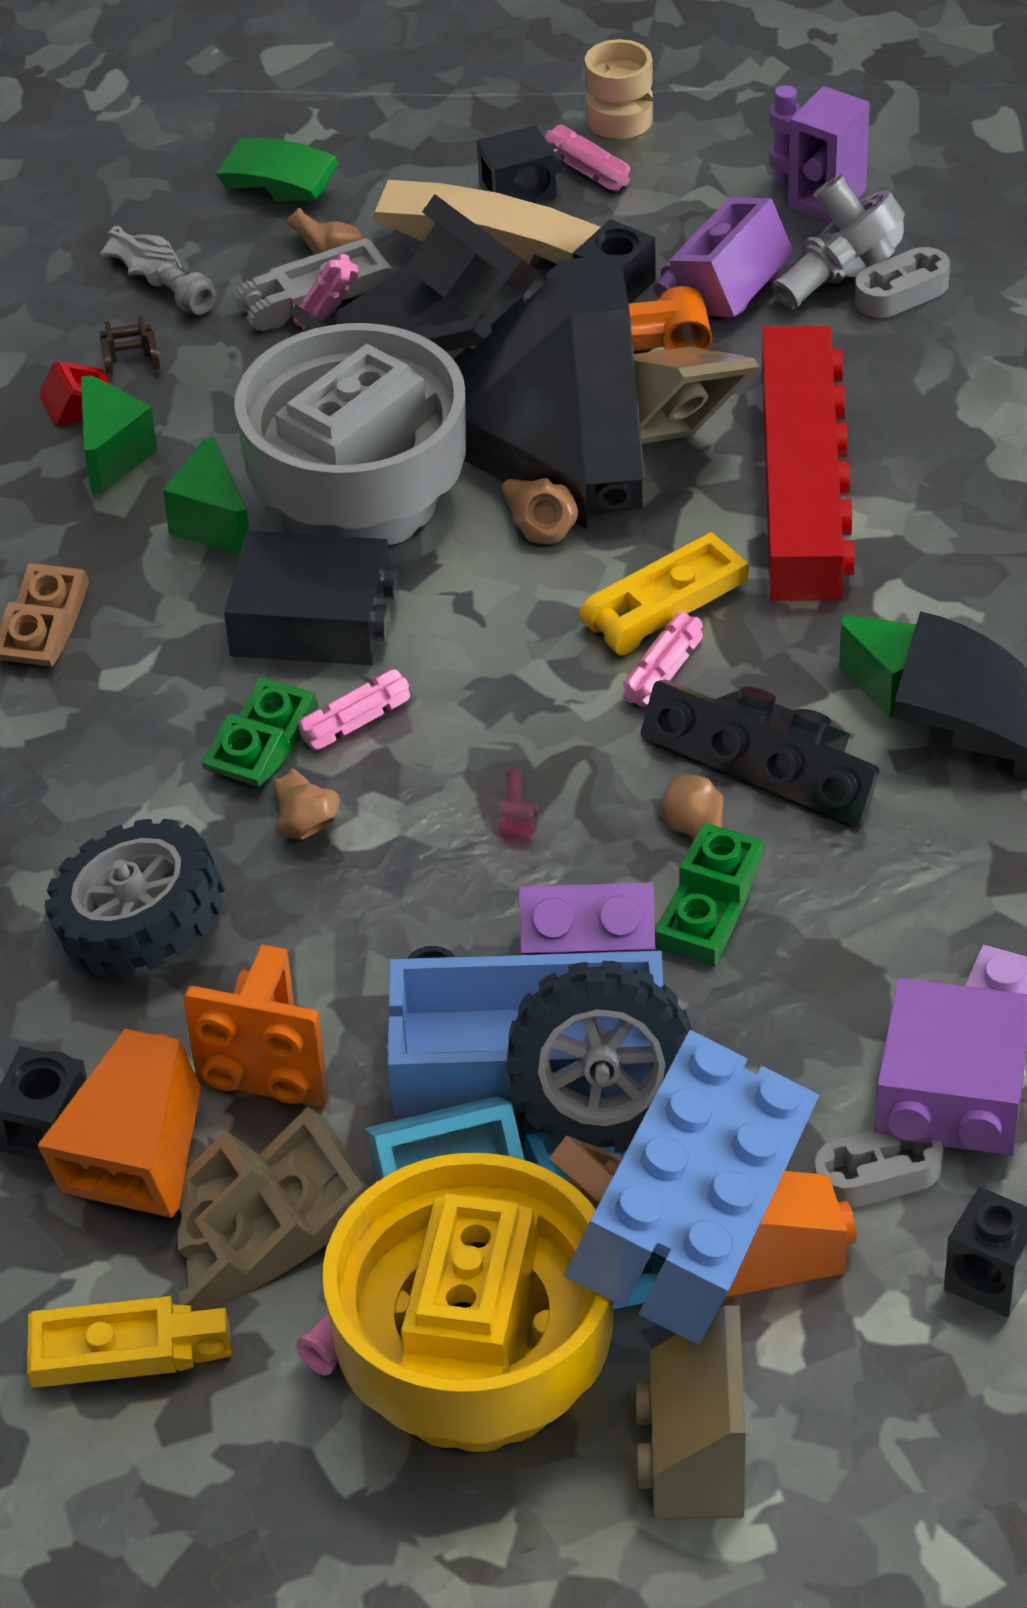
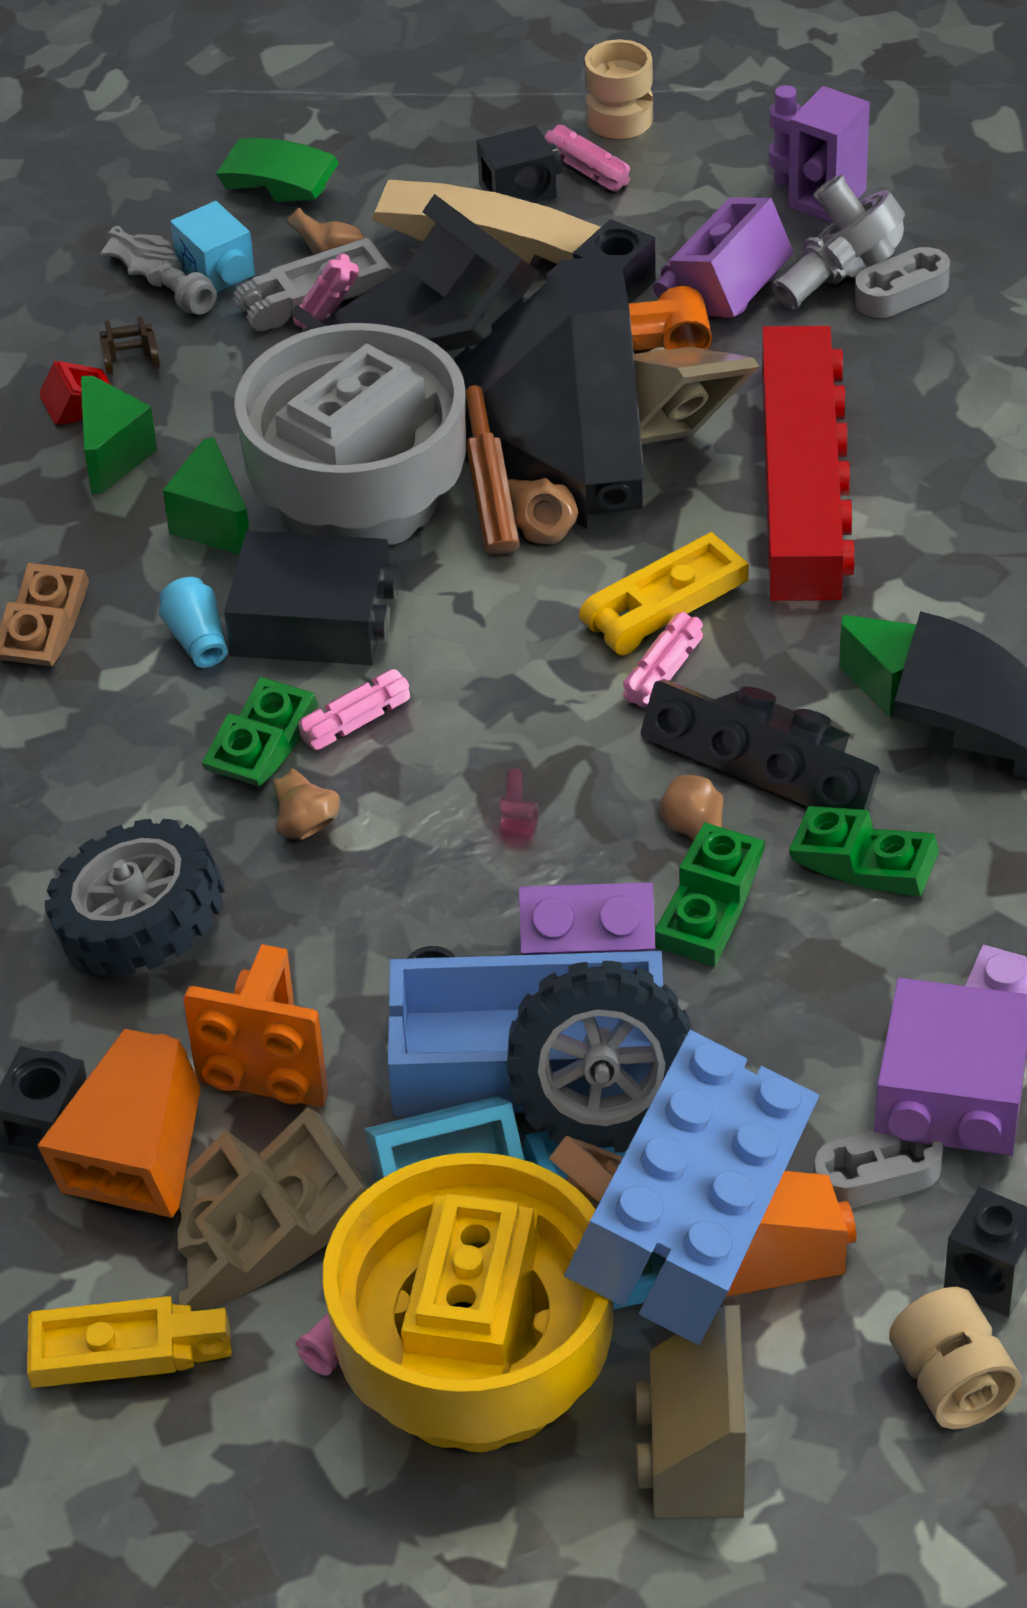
none -> medium azure cone [159,577,228,668]
none -> medium azure brick [170,201,255,292]
none -> dark orange axle [465,385,520,556]
none -> green slope [789,806,939,897]
none -> tan wheel [889,1287,1022,1429]

